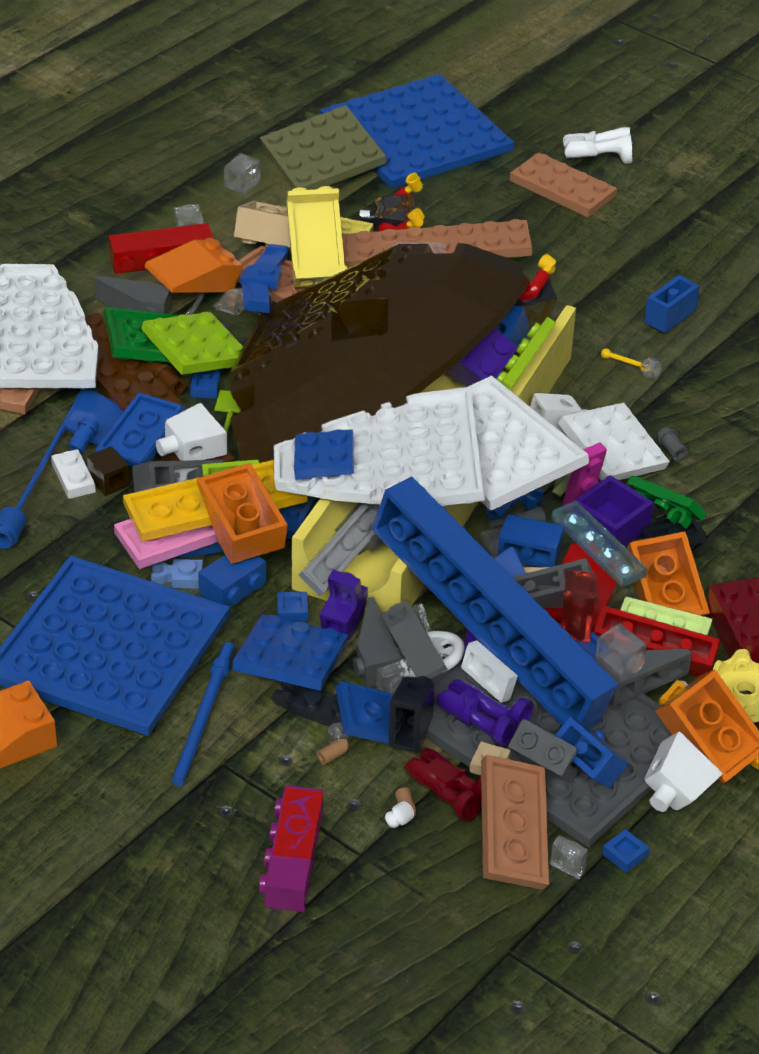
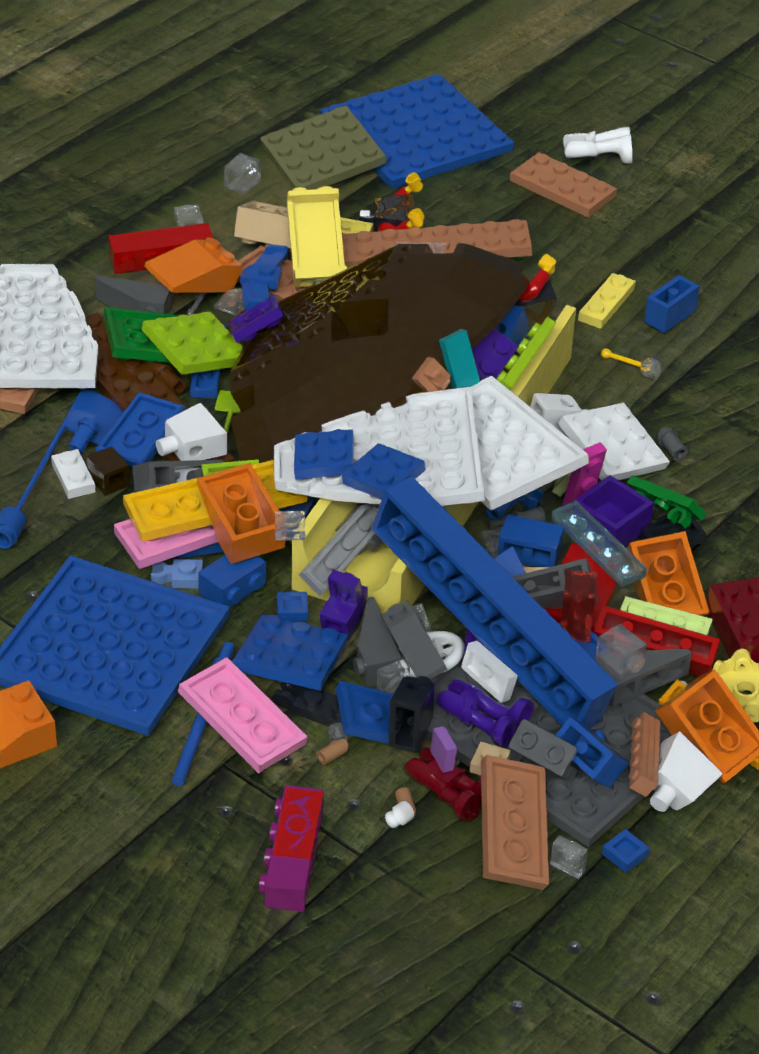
none -> bright pink plate [178,657,308,773]
none -> dark purple plate [229,294,284,343]
none -> clear plate [275,511,305,540]
none -> blue plate [341,443,426,499]
none -> nougat tile [411,357,451,392]
none -> medium lavender tile [430,726,457,773]
none -> teal tile [439,329,480,389]
none -> light yellow plate [578,273,636,329]
none -> nougat piece [629,712,660,797]

